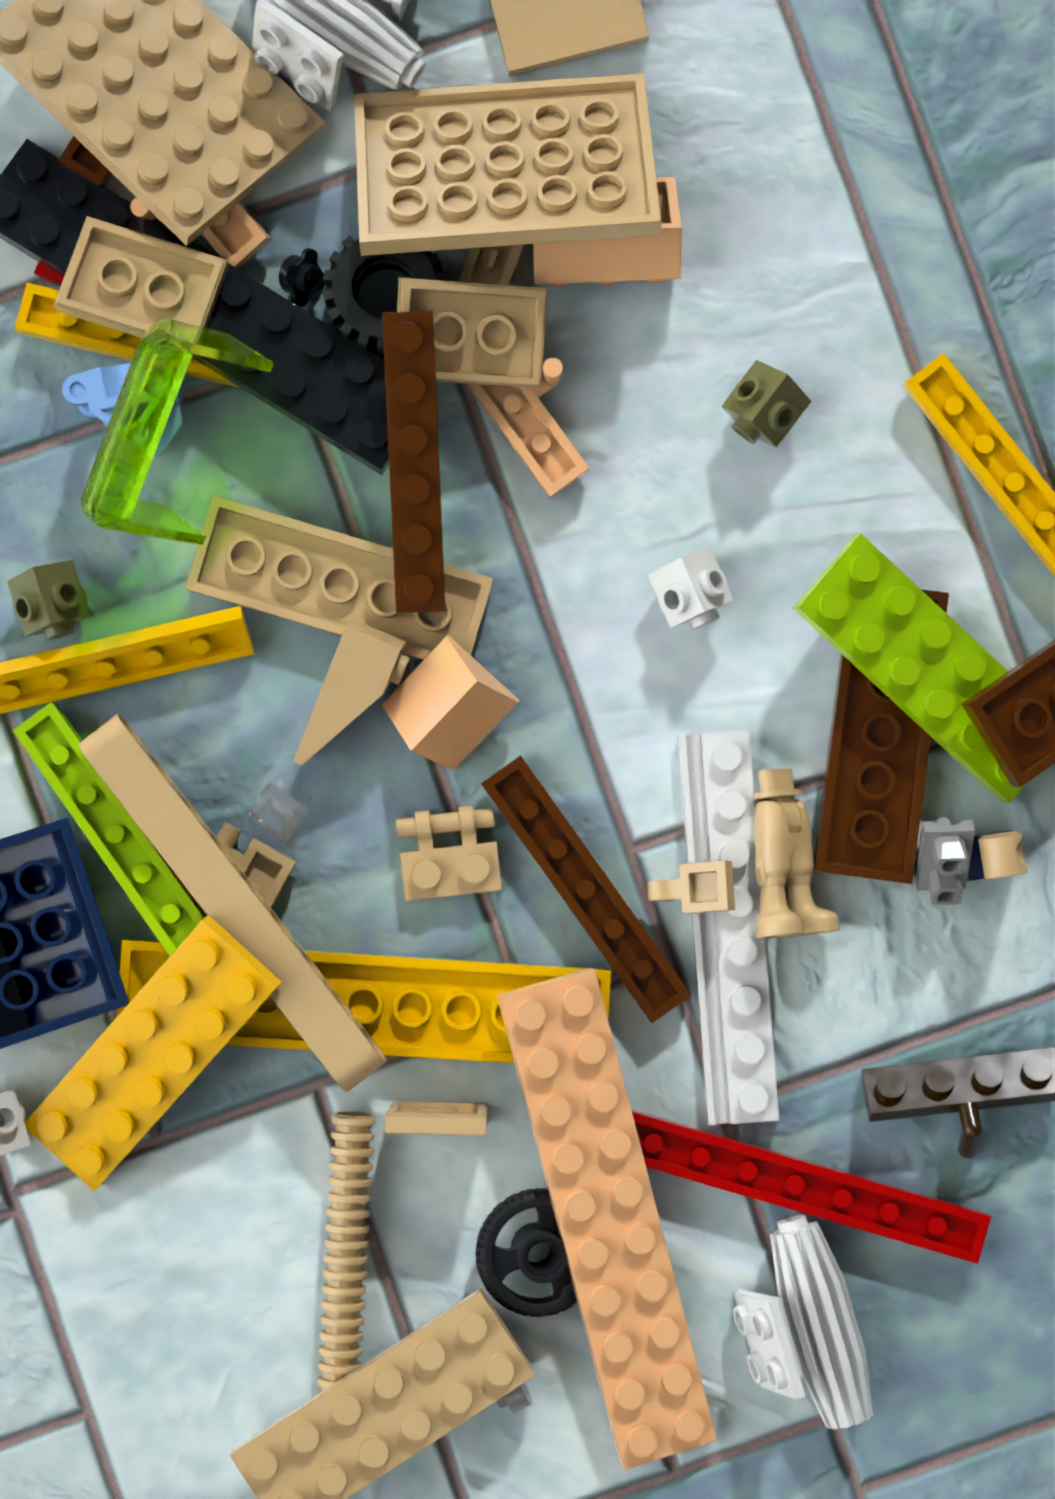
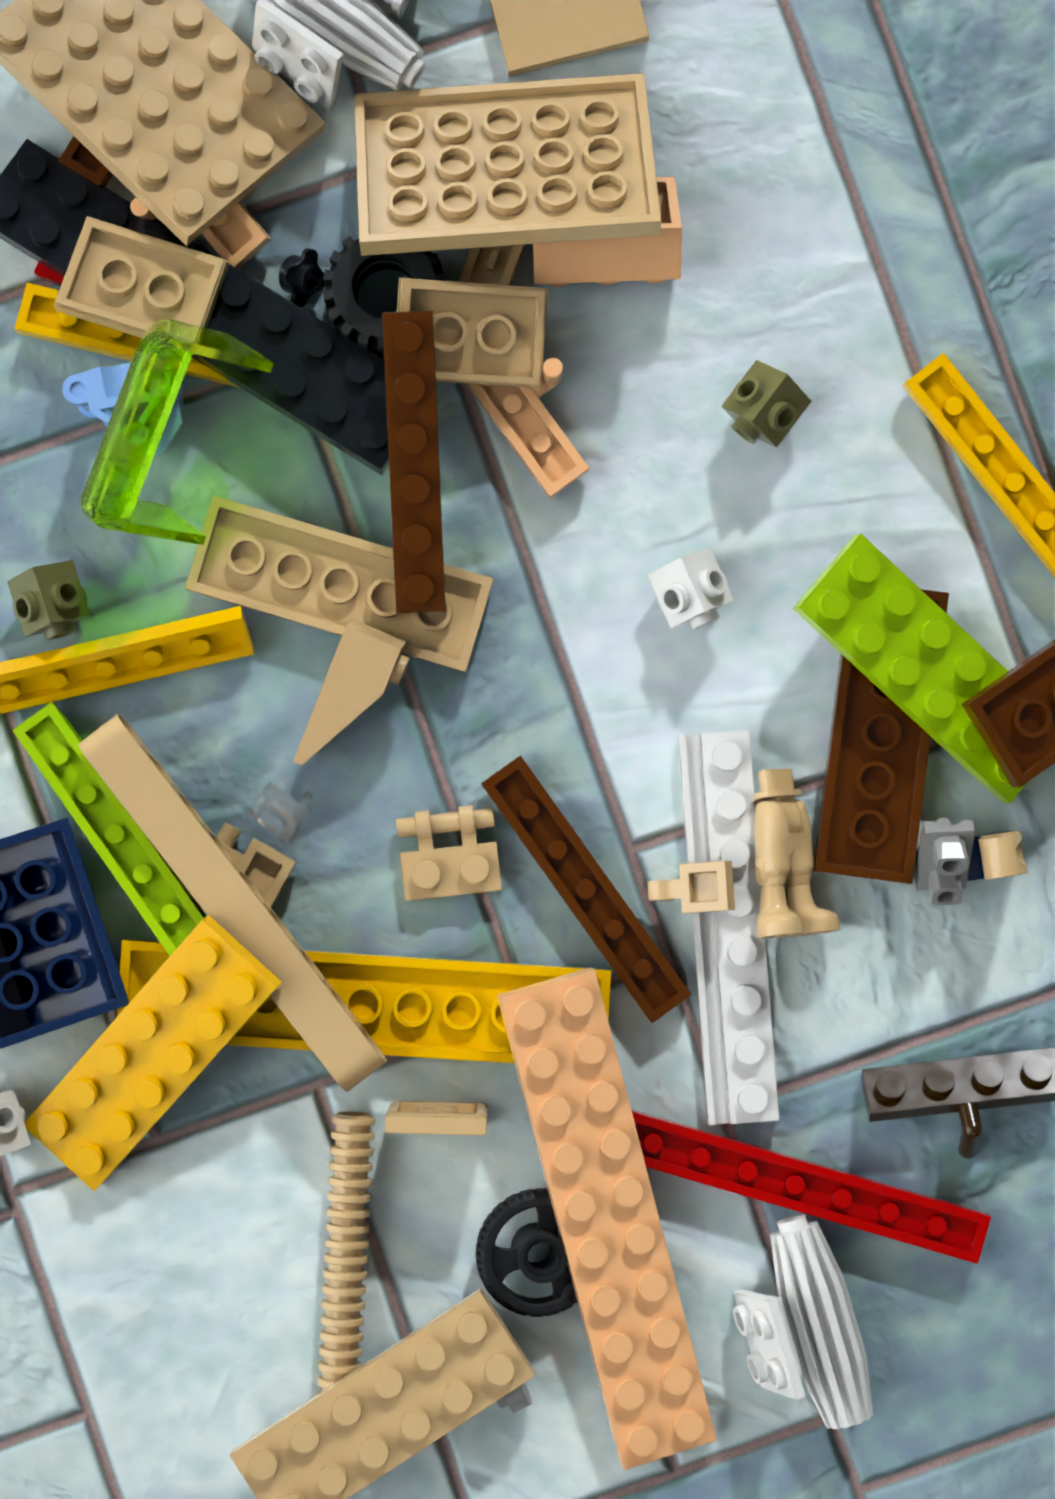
light nougat slope [381,634,519,771] -> none

